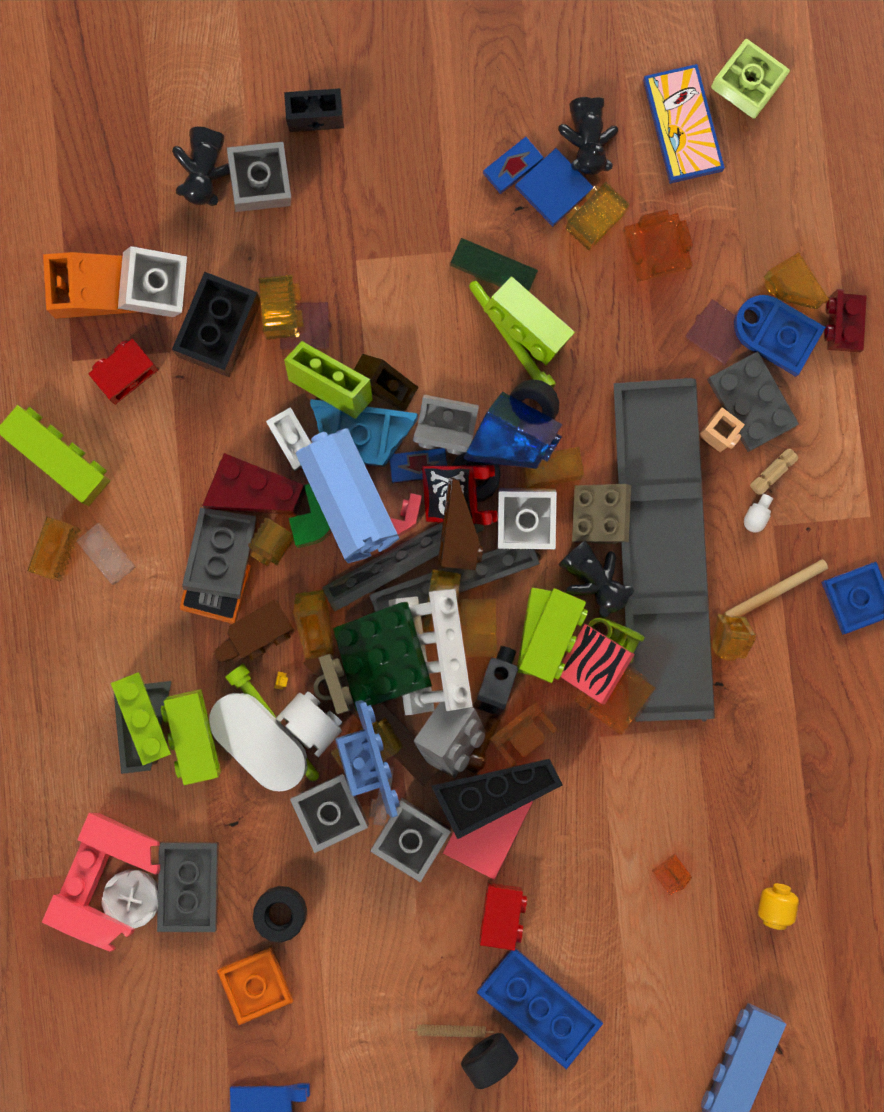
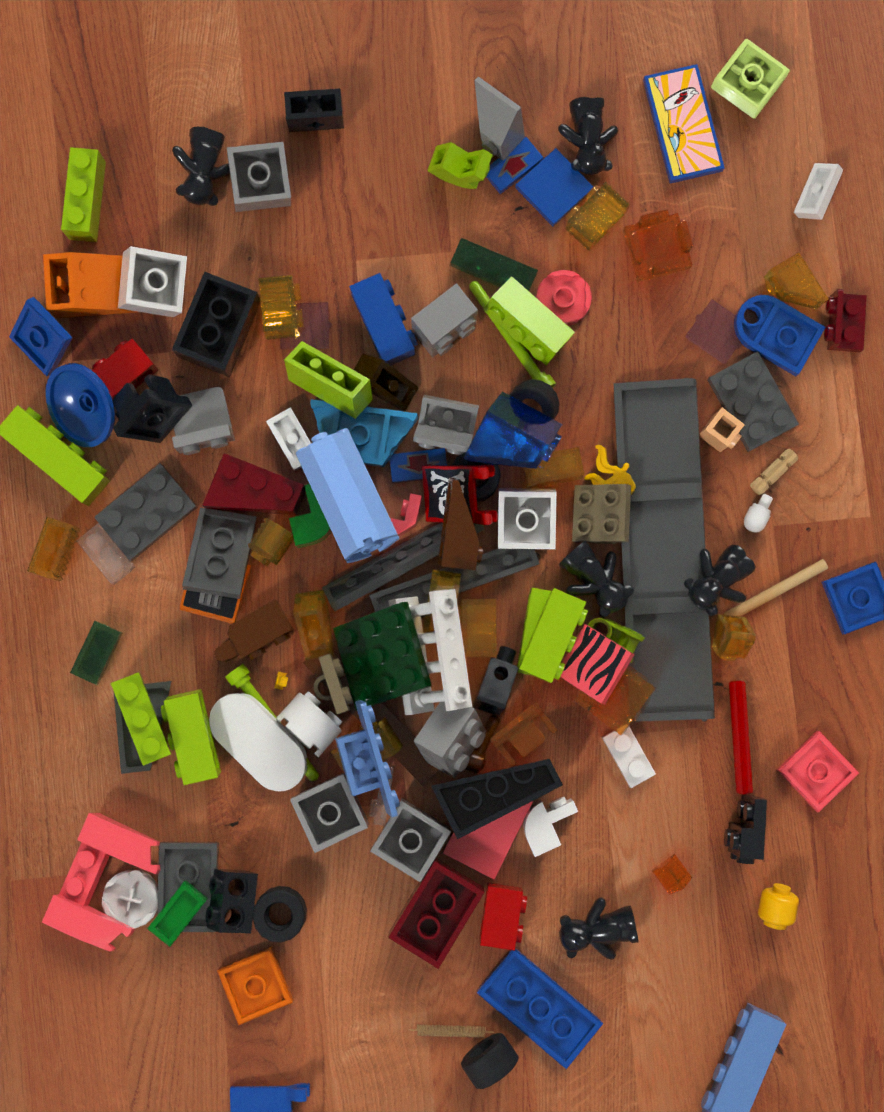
none -> blue tile [9,297,73,376]
none -> blue dish [46,363,115,447]
none -> lime brick [61,147,106,242]
none -> clear green plate [70,621,123,685]
none -> dark grey plate [94,463,198,561]
none -> black panel [113,374,192,443]
none -> green tile [147,880,208,947]
none -> light grey bracket [172,387,235,455]
none -> black brick [205,869,258,934]
none -> blue brick [349,273,418,365]
none -> dark red brick [388,857,485,969]
none -> light grey brick [411,283,478,358]
none -> lime brick [427,142,493,189]
none -> light grey slope [475,76,525,161]
none -> white brick [523,797,578,857]
none -> coral tile [536,270,592,326]
none -> black piece [559,897,639,960]
none -> yellow piece [585,445,636,495]
none -> white plate [602,723,656,788]
none -> black piece [684,545,756,616]
none -> black plate [724,794,767,864]
none -> red axle [729,680,753,794]
none -> coral tile [776,731,859,813]
none -> white plate [794,163,843,220]

